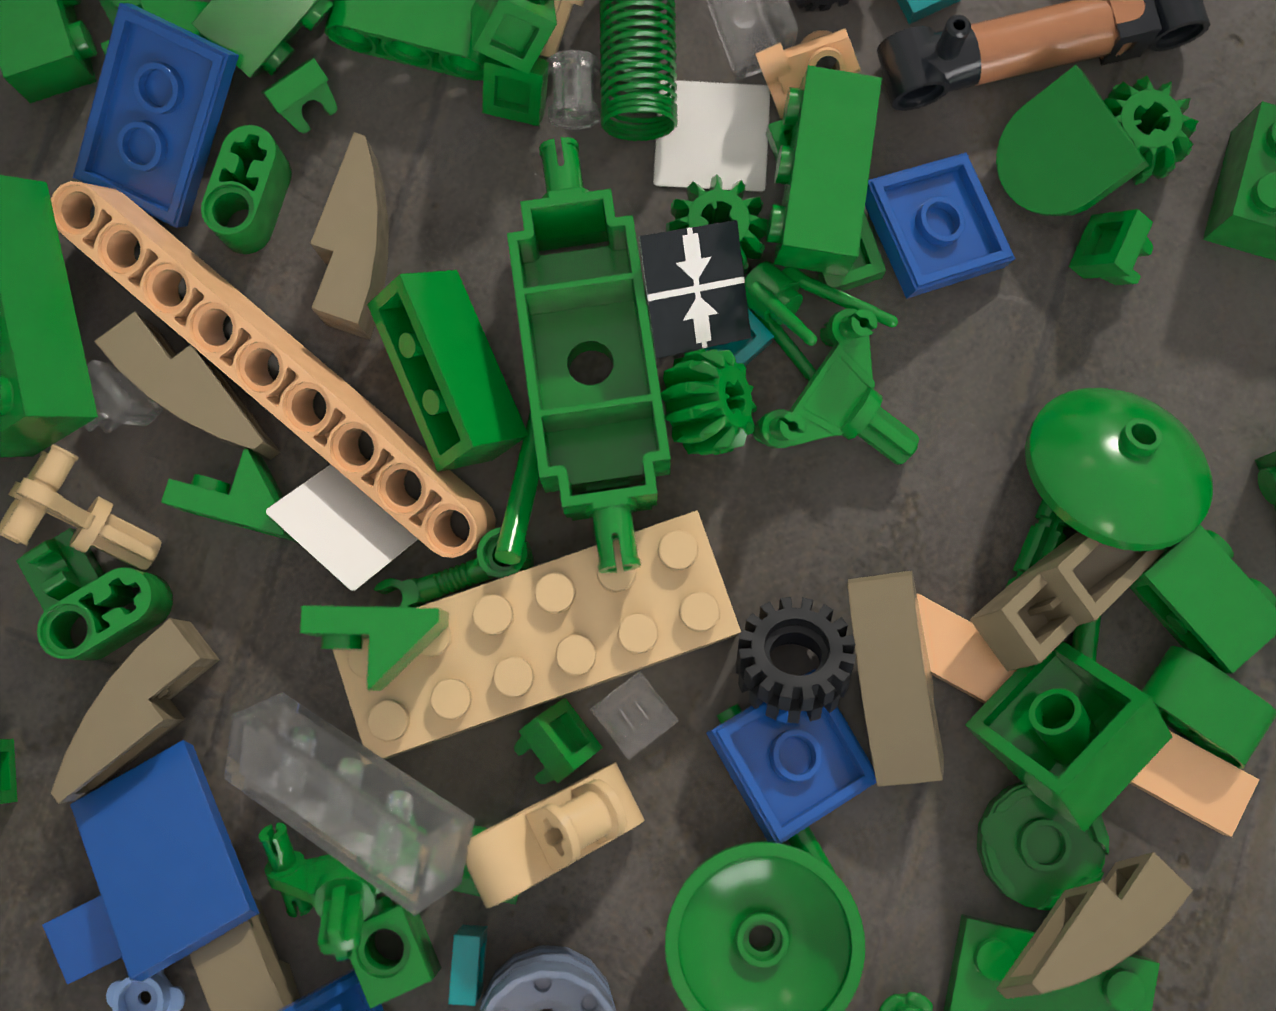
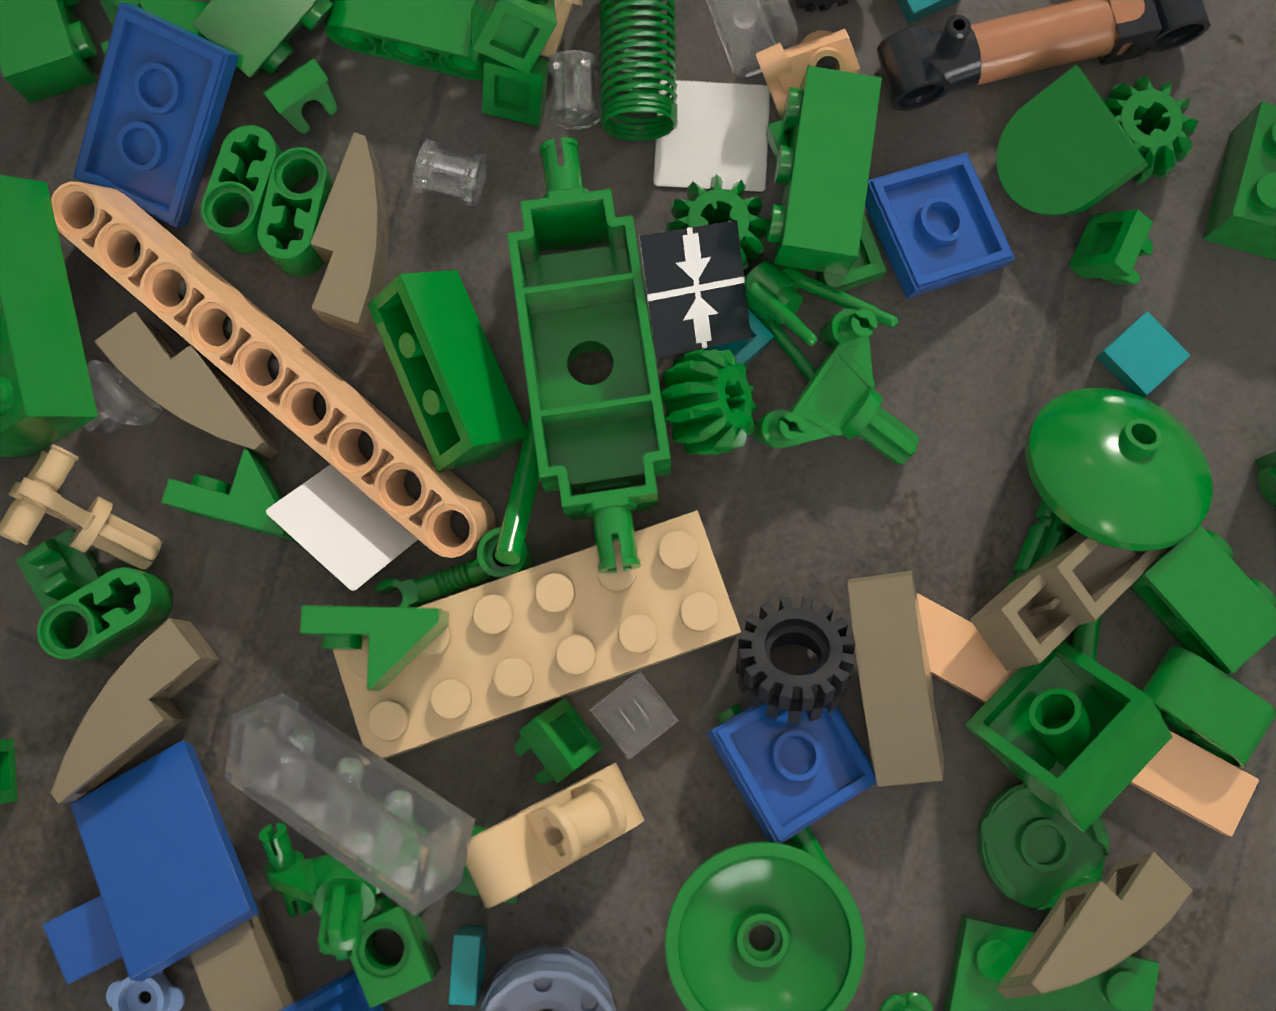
none -> green beam [257,147,335,277]
none -> clear bush [413,139,488,208]
none -> teal tile [1096,311,1190,398]

